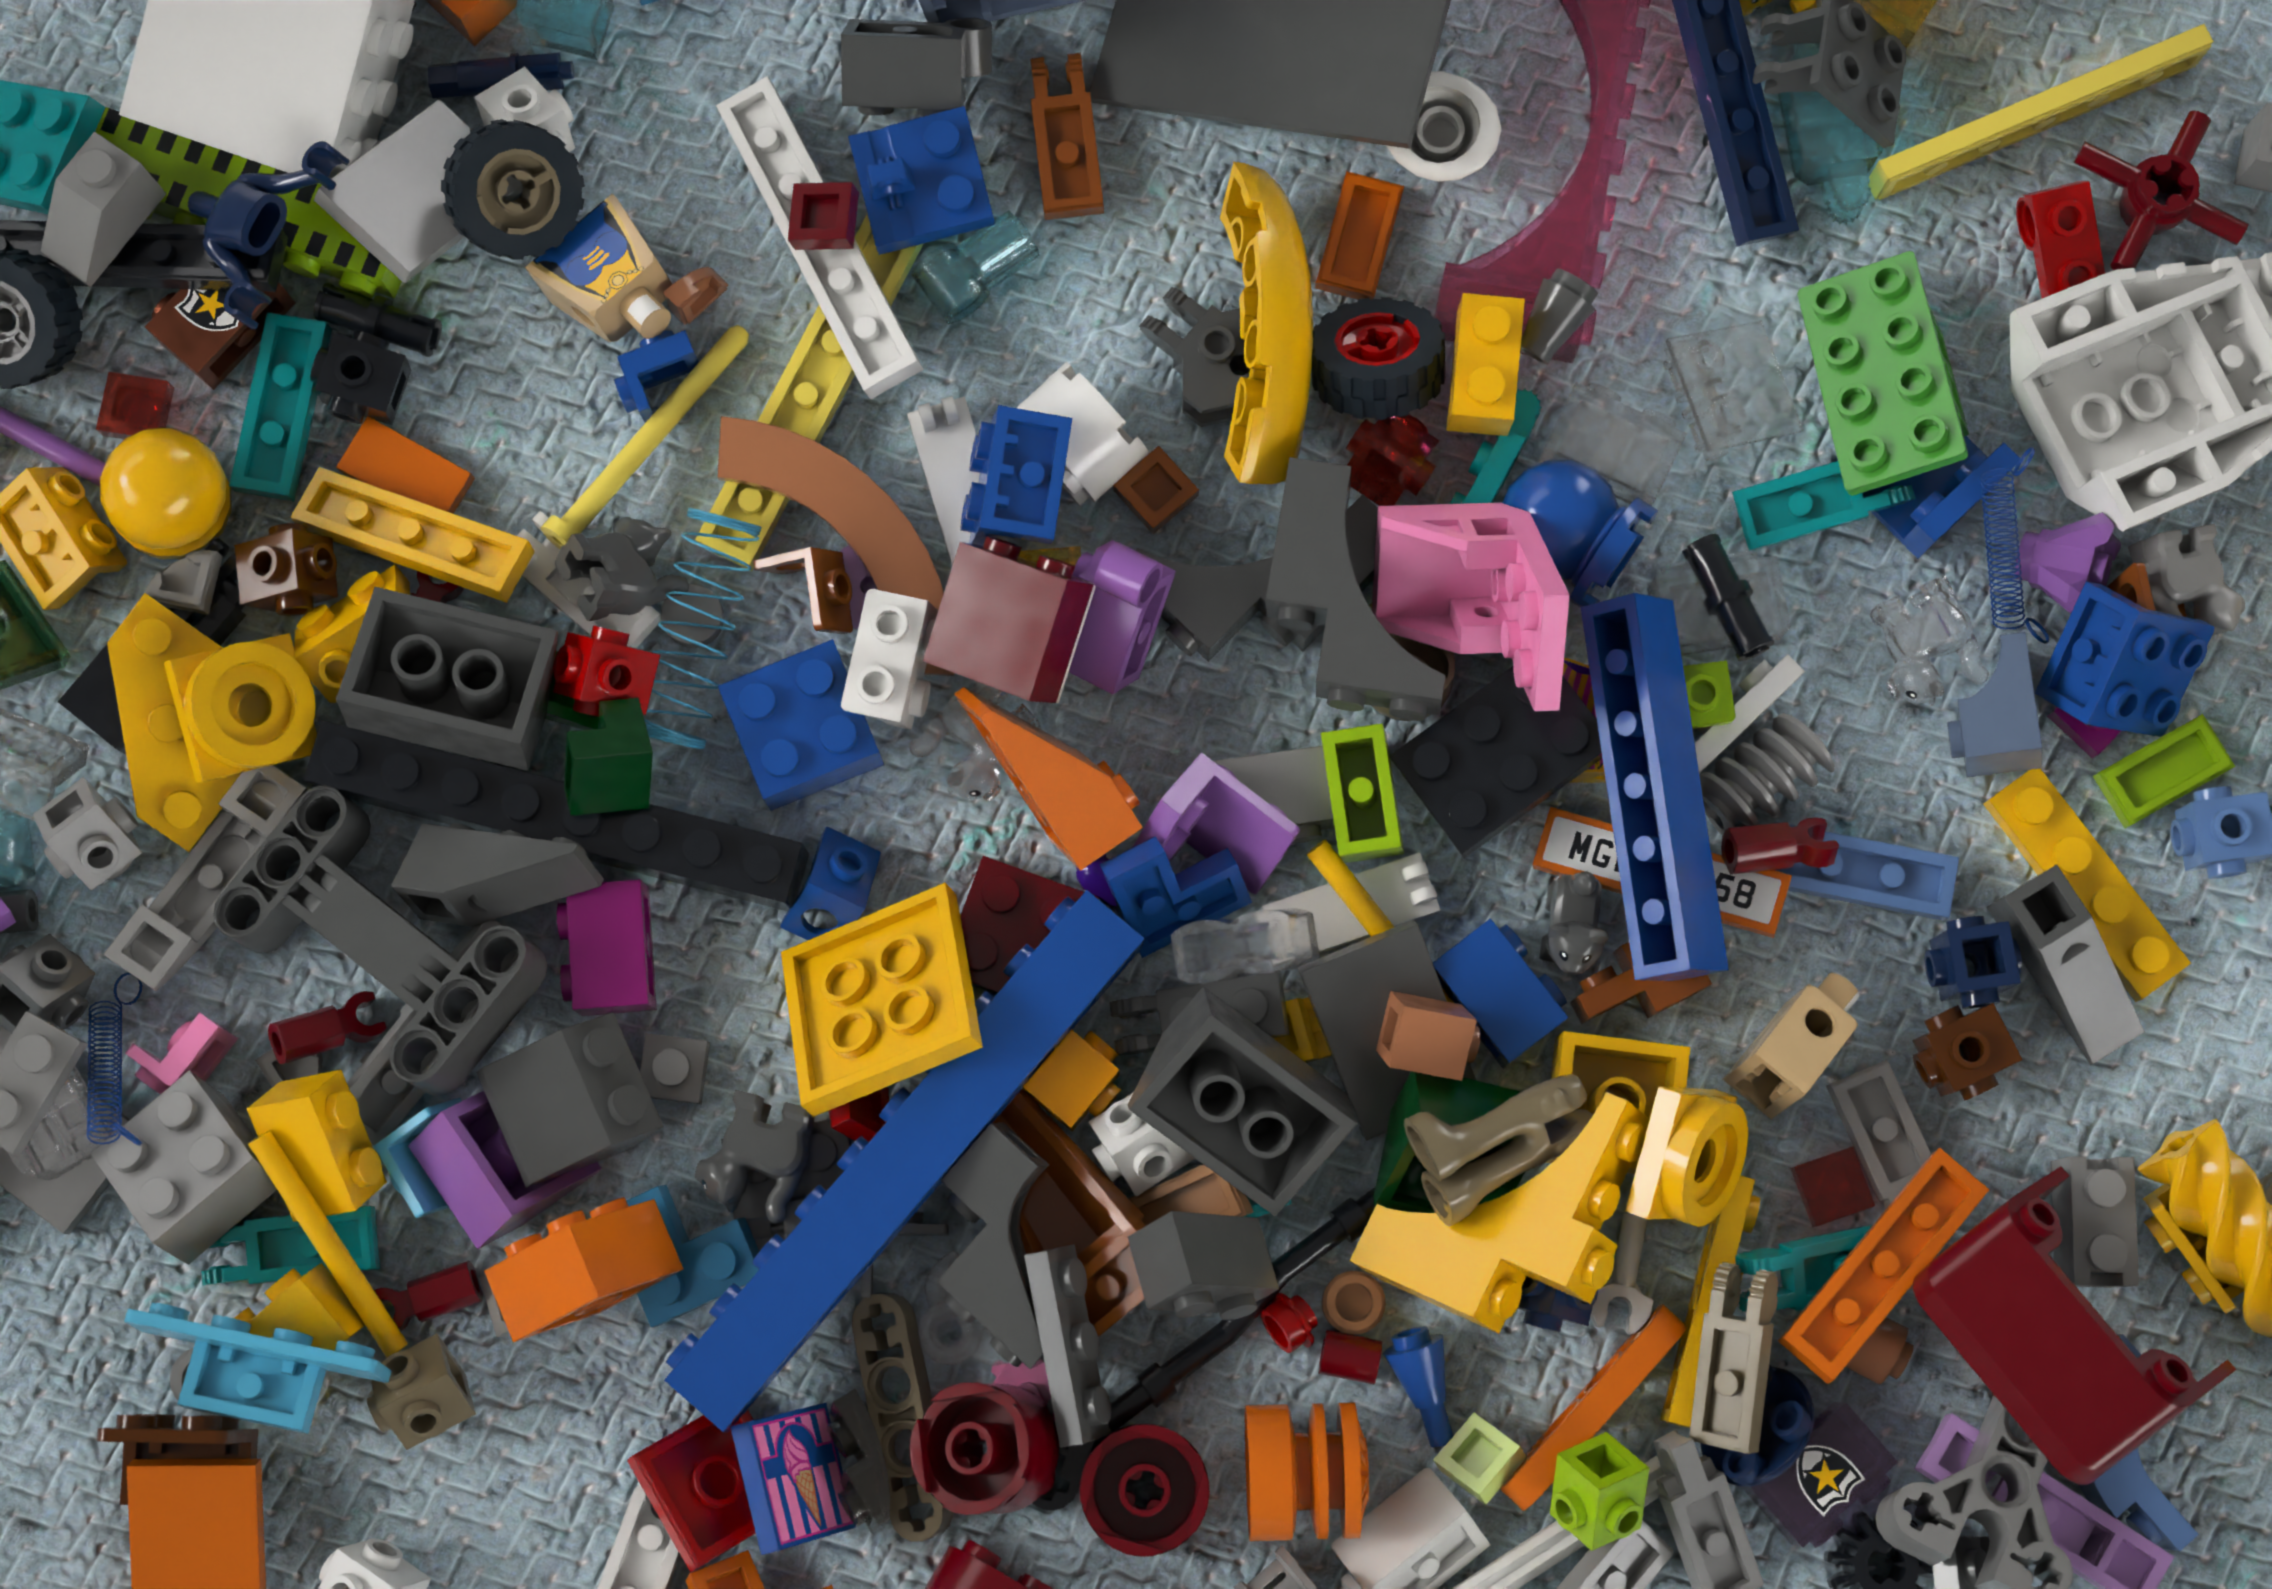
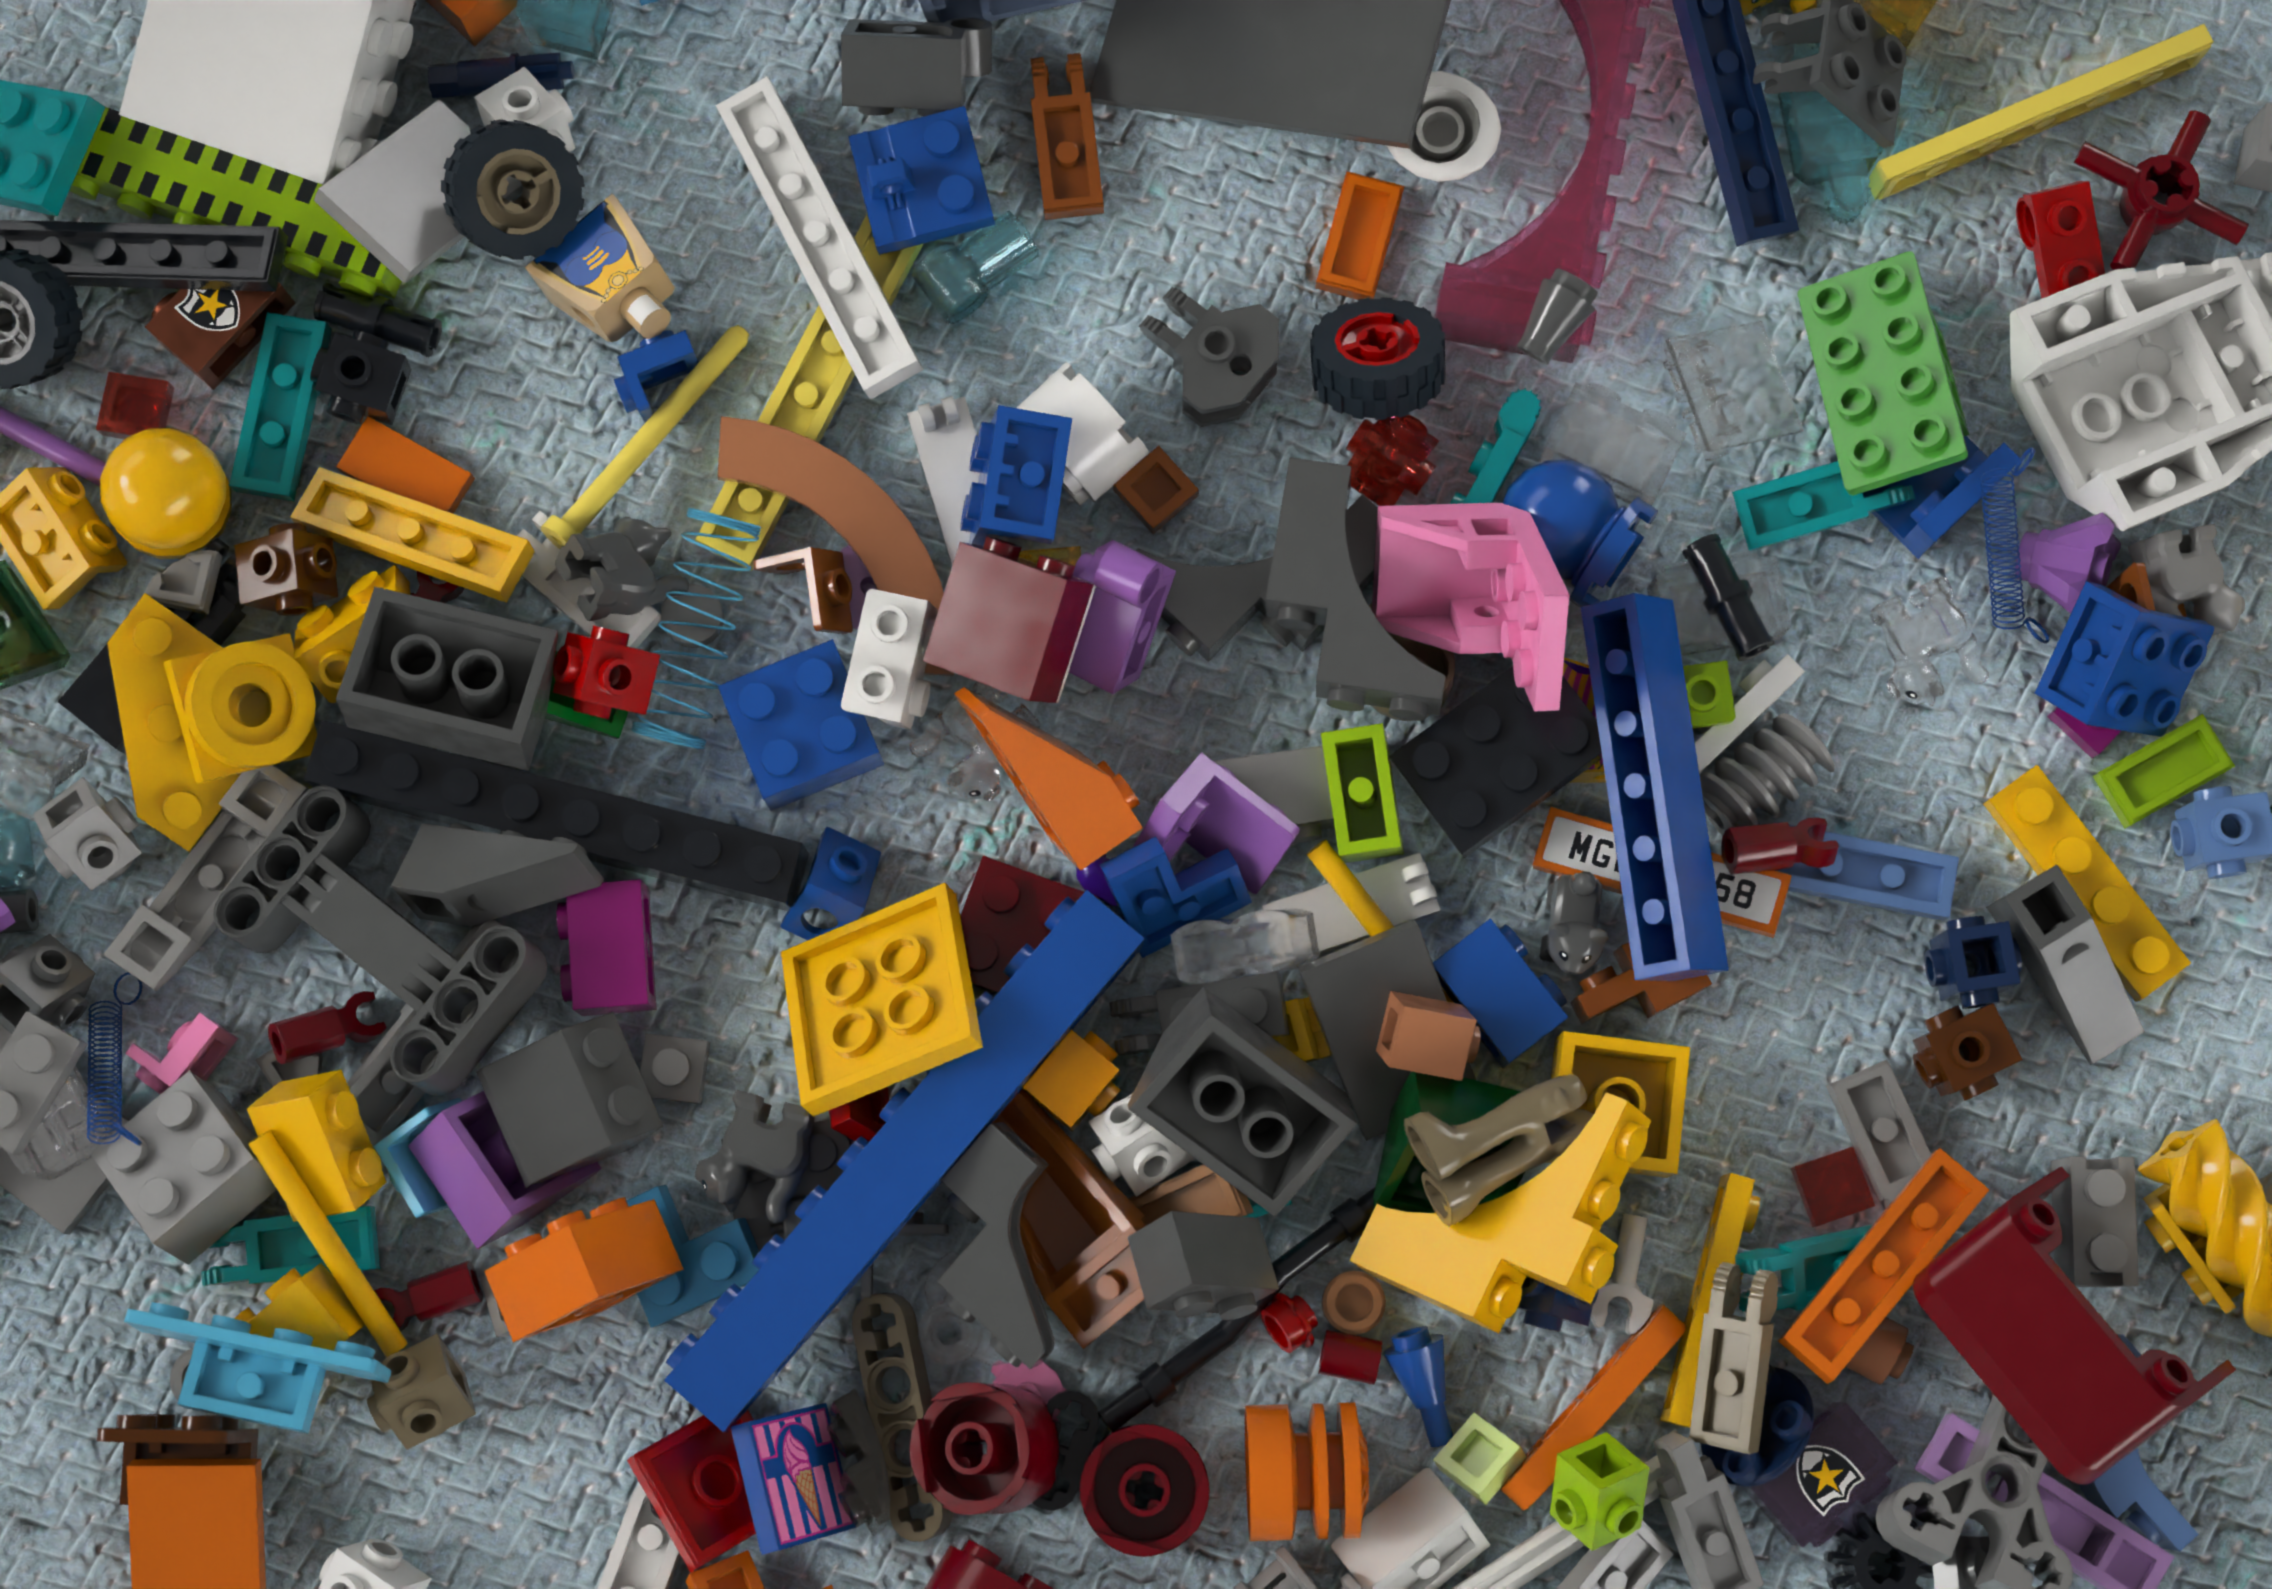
light grey slope [41,132,167,288] -> none
dark blue piece [188,141,350,330] -> none
dark green piece [564,698,653,816] -> none
nougat tile [663,267,729,325] -> none
dark red plate [788,182,859,250] -> none
dark grey plate [1024,1244,1111,1448] -> none
yellow brick [1220,161,1313,484] -> none
yellow brick [1446,293,1525,436] -> none
yellow piece [1625,1087,1748,1227] -> none
tan torso [1723,973,1860,1119] -> none
sand blue arch [1947,632,2042,777] -> none

